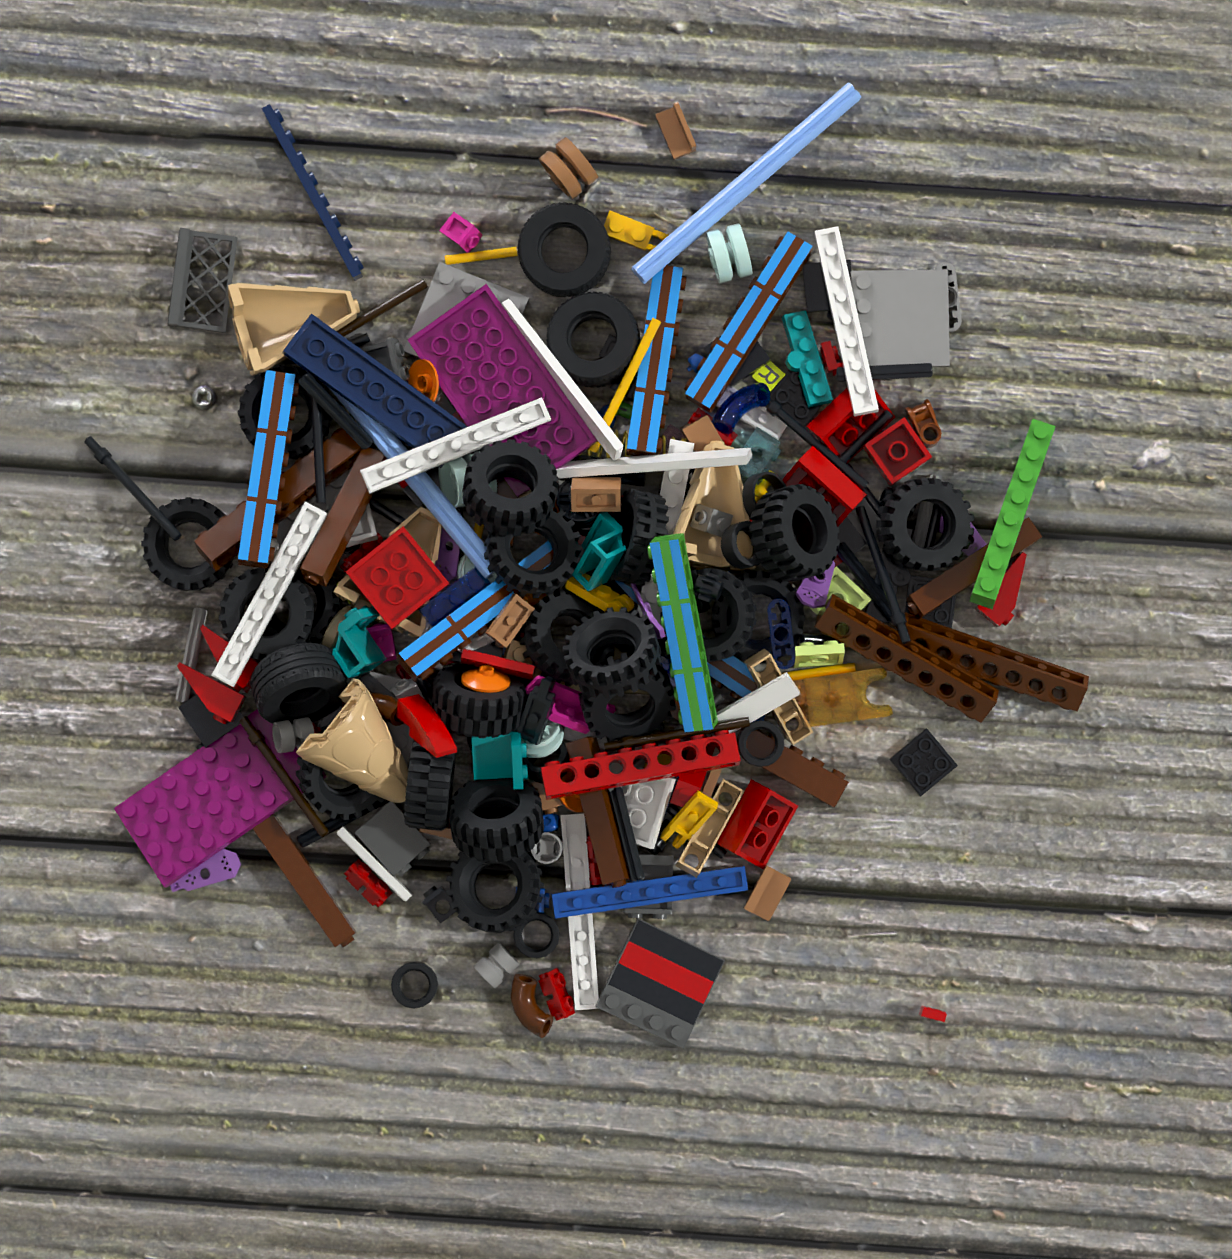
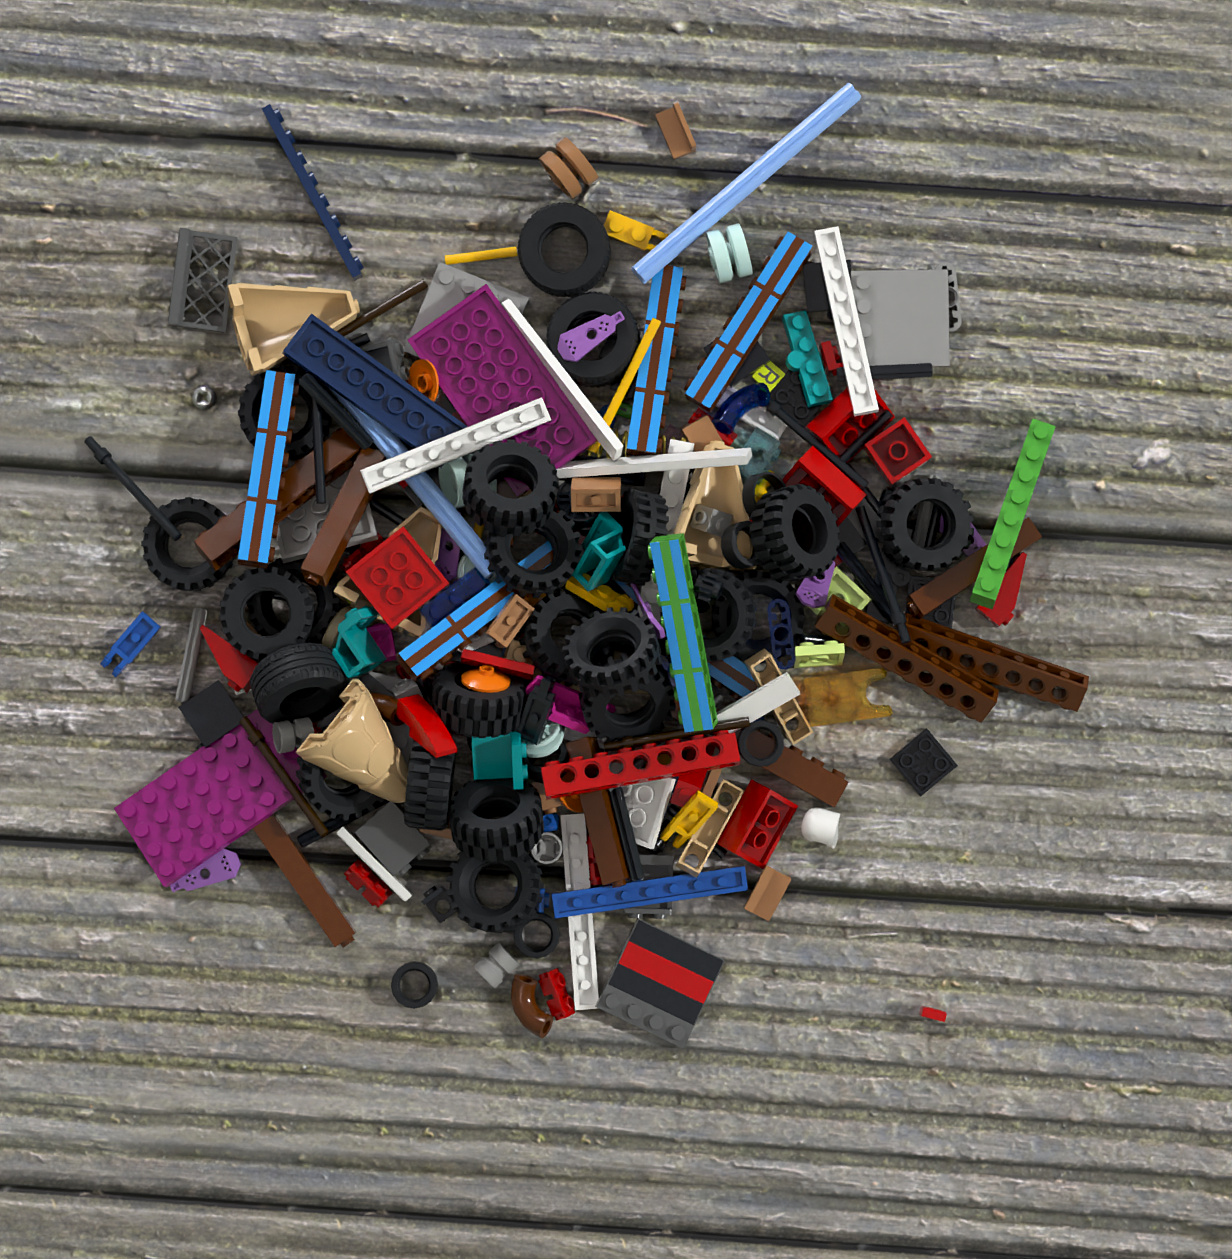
red slope [177,662,246,724] -> none
white tile [211,502,327,687] -> none
dark pink bracket [439,212,482,253] -> none
blue piece [686,353,704,374] -> none
yellow bar [782,663,856,681] -> none
dark orange piece [905,399,942,448] -> none
none -> blue hinge [100,611,162,677]
none -> medium lavender piece [557,311,625,362]
none -> white helmet [801,807,841,849]

